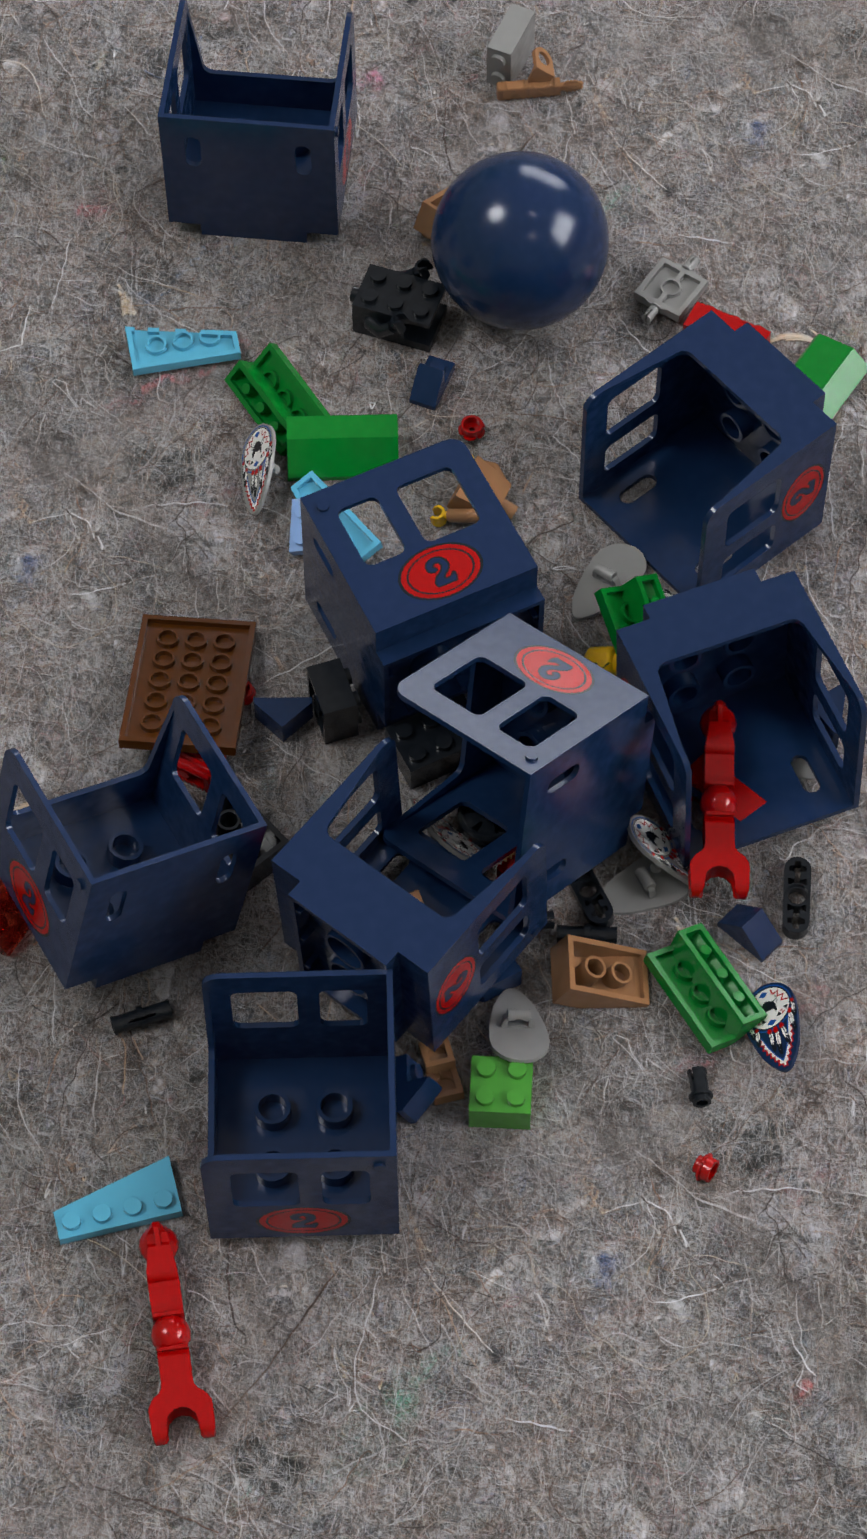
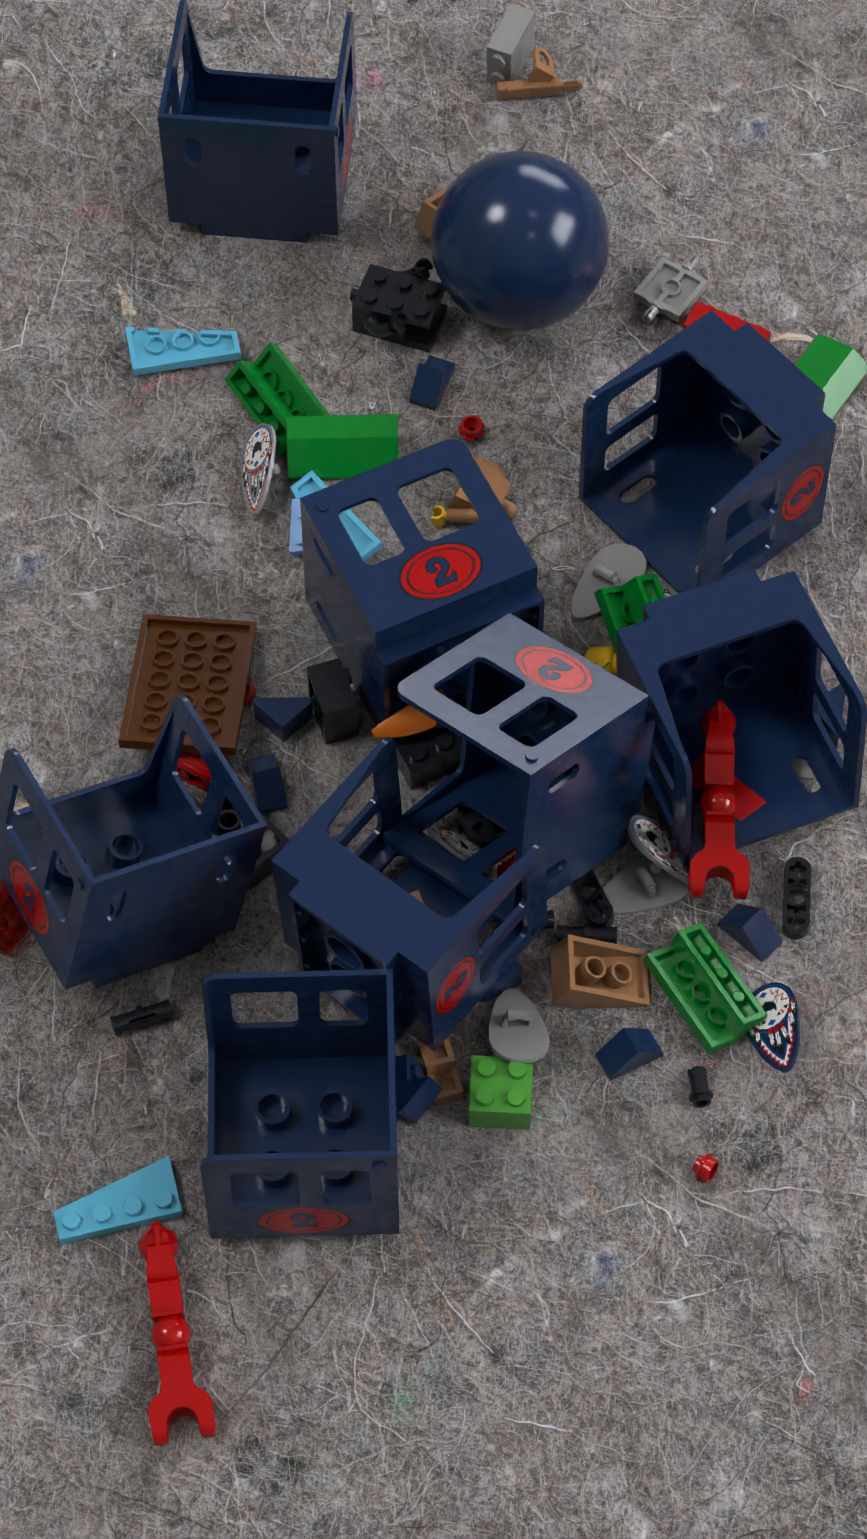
none -> dark blue slope [246,754,288,814]
none -> orange piece [371,689,447,738]
none -> dark blue slope [595,1028,664,1081]

